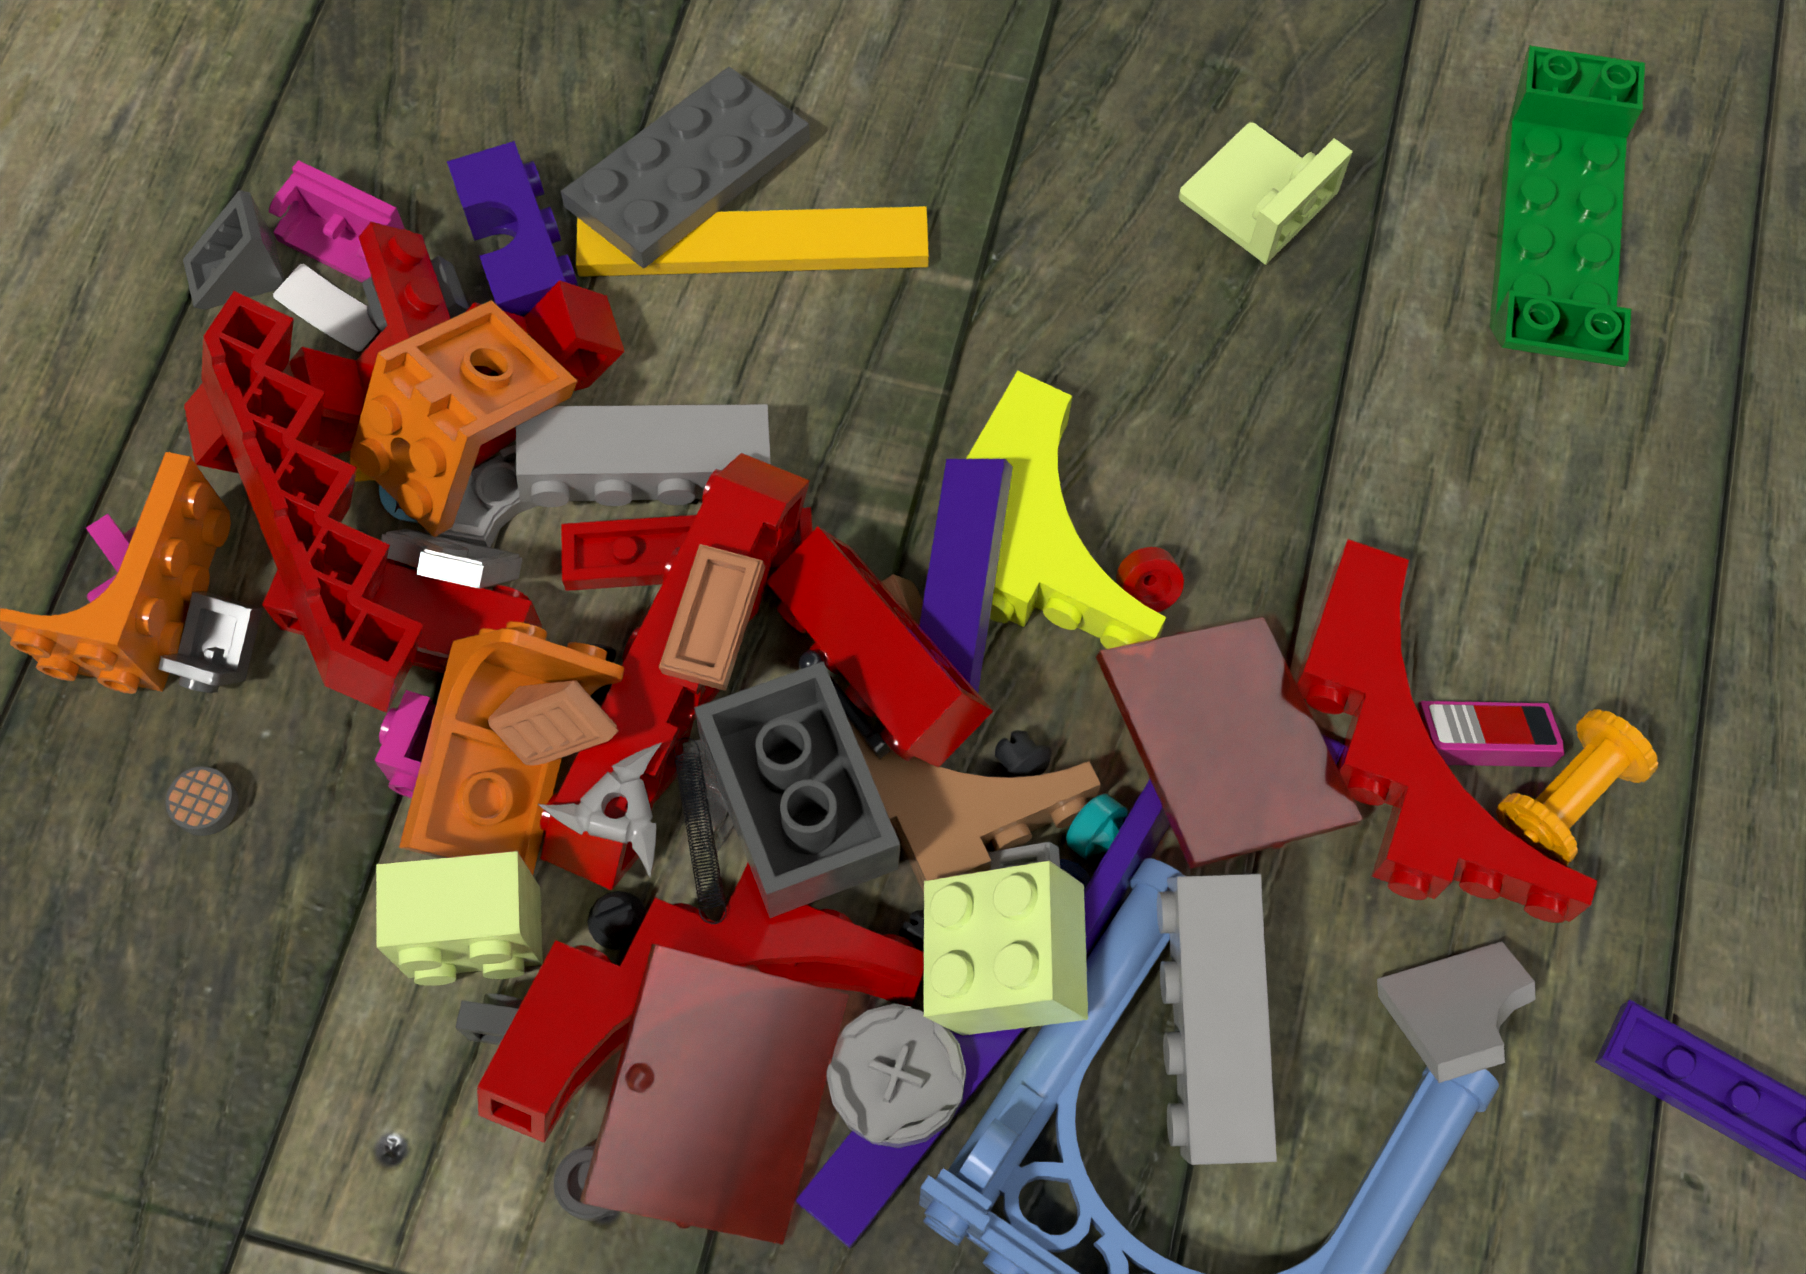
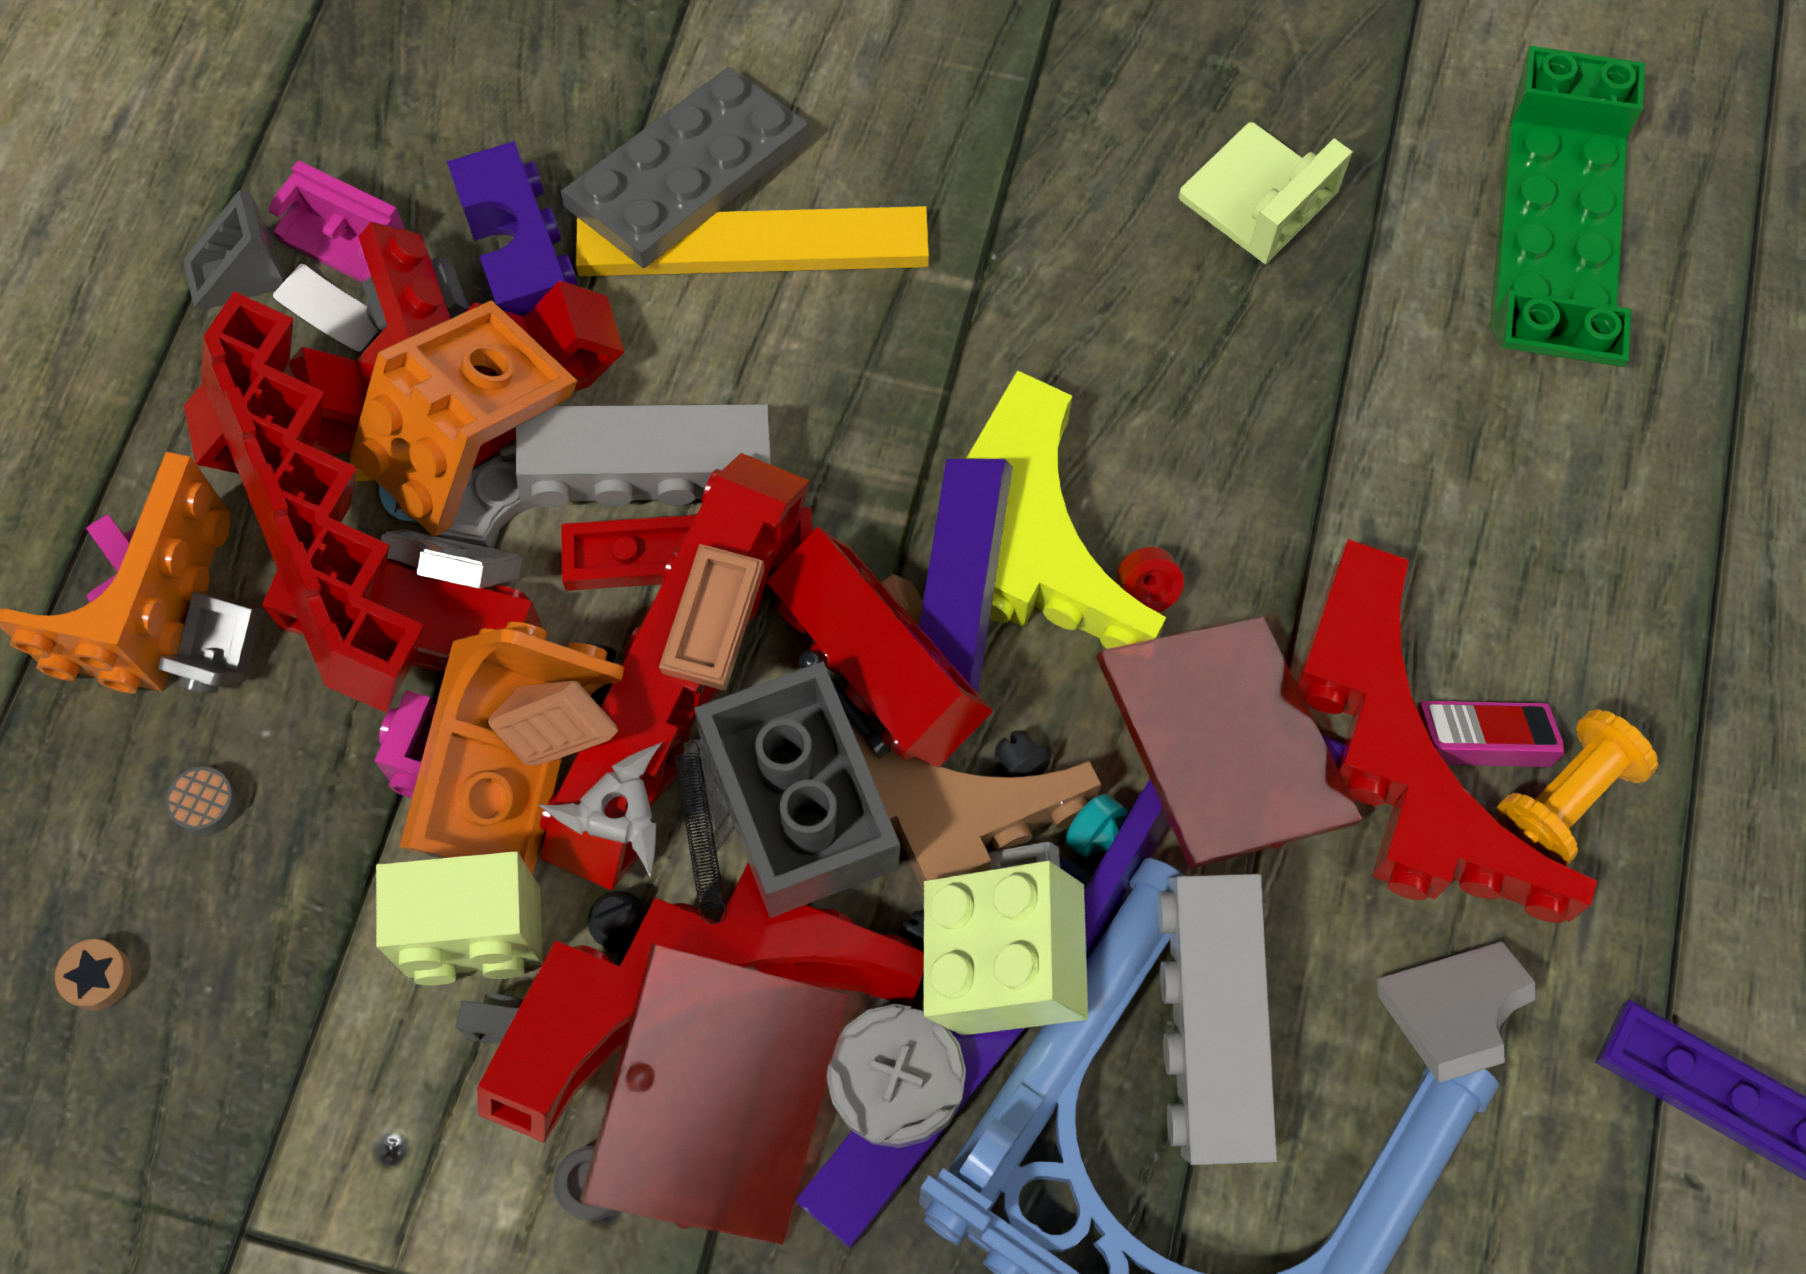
none -> medium nougat tile [55,939,132,1011]

